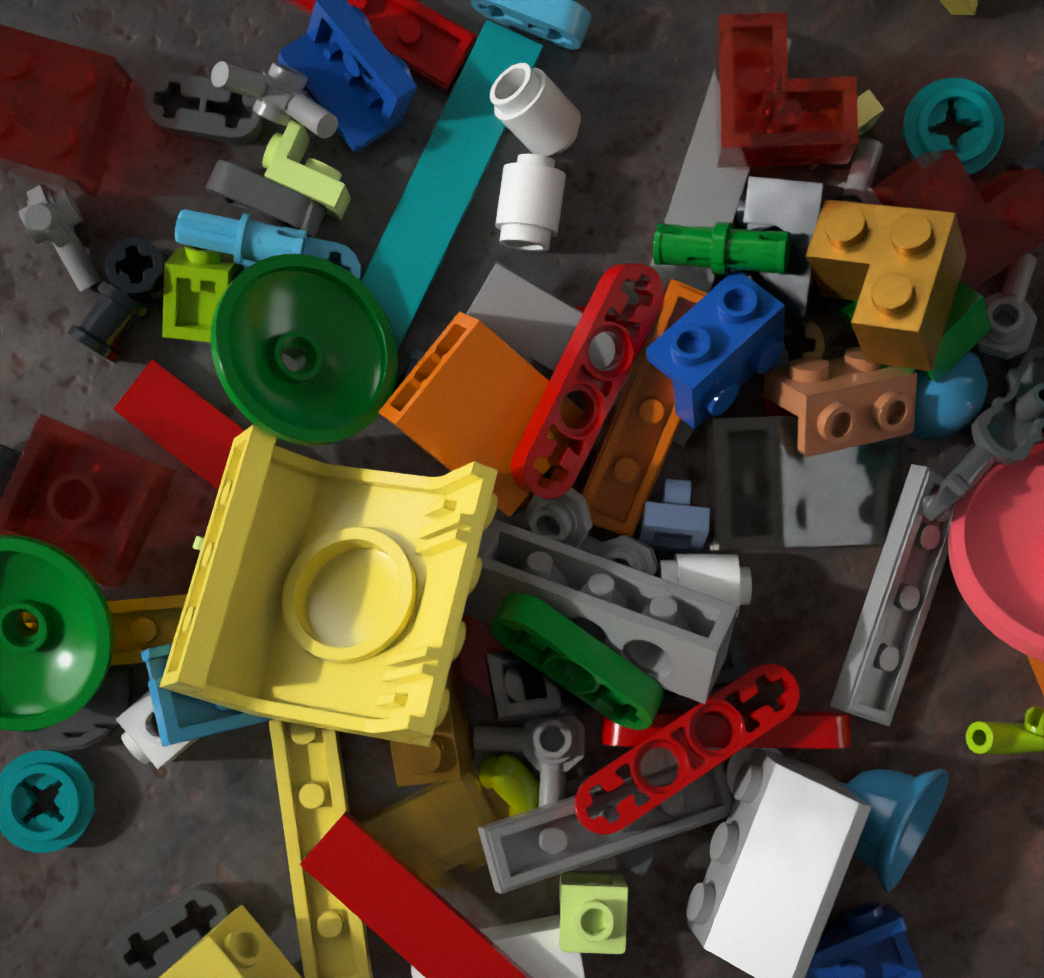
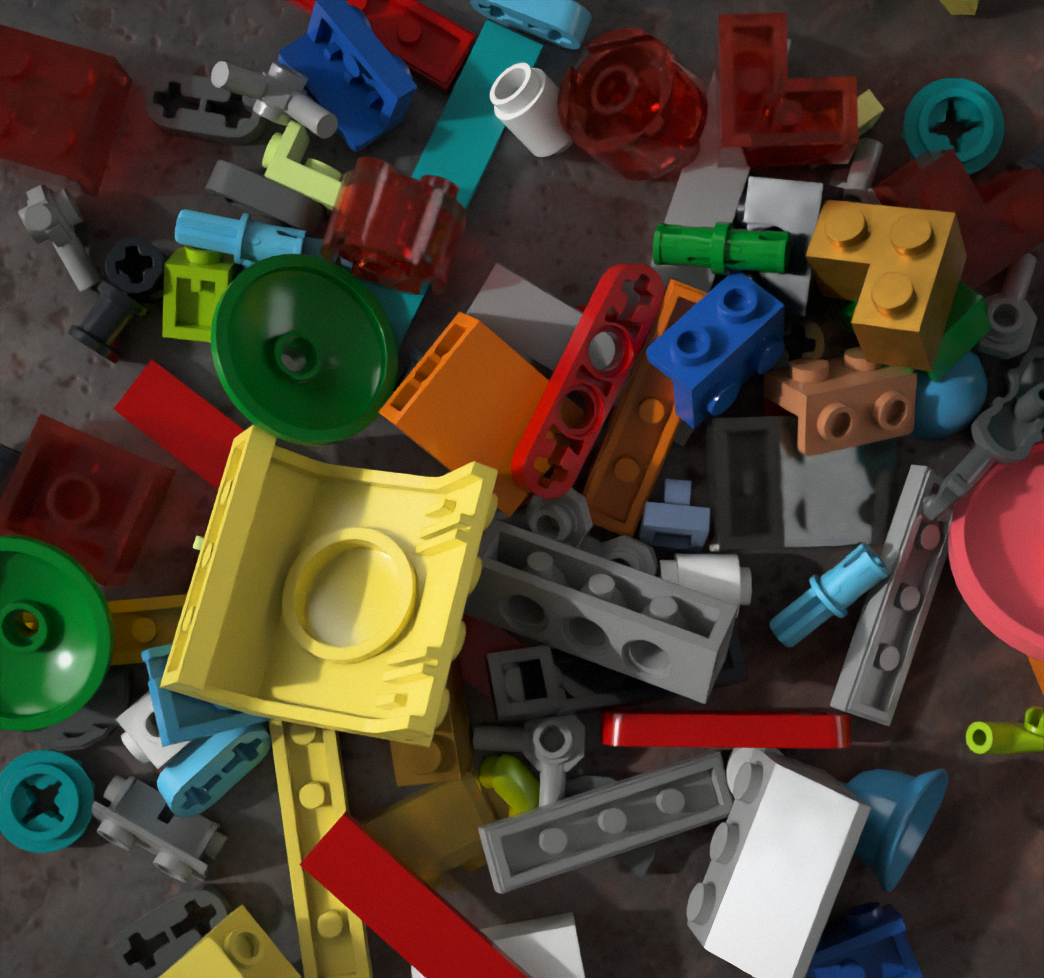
green beam [490,593,664,730] -> none
white brick [495,154,566,252] -> none
yellowish green bracket [559,872,628,954] -> none
red beam [574,664,800,835] -> none
none -> light grey hinge [91,775,228,882]
none -> medium azure beam [157,723,271,818]
none -> clear red brick [320,157,468,295]
none -> clear red brick [557,28,708,181]
none -> medium azure axle [769,542,890,647]

